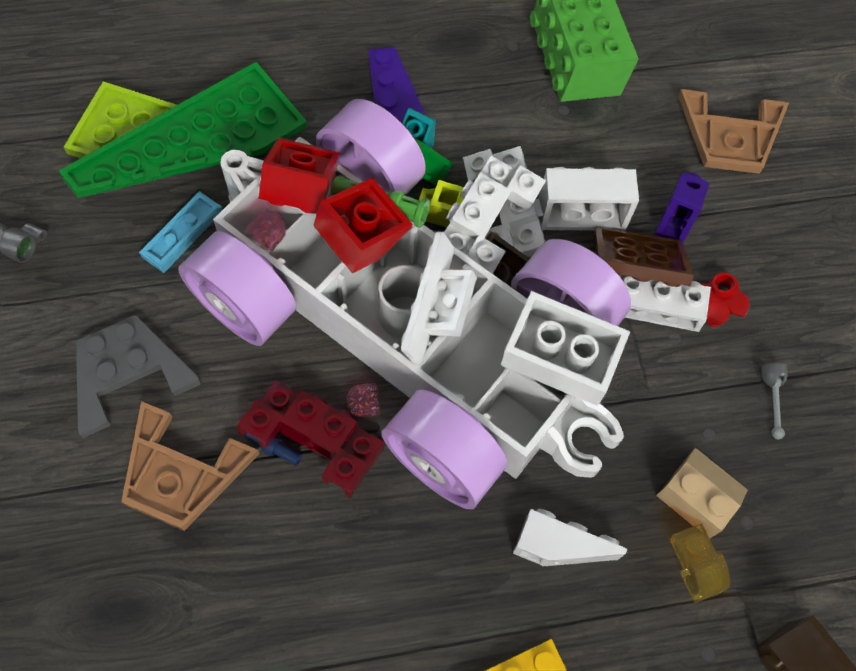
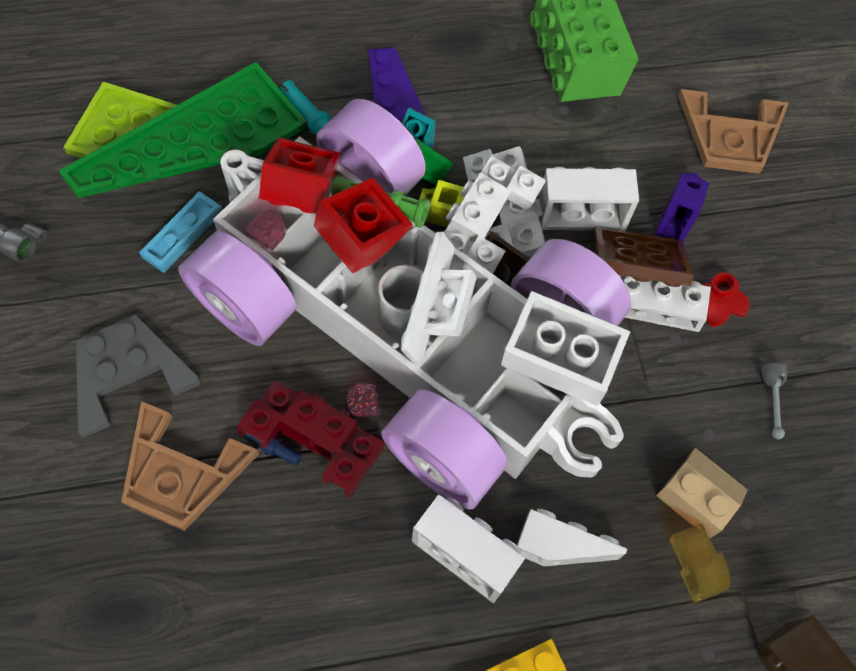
none -> teal pin [279,80,331,135]
none -> white brick [412,495,525,603]

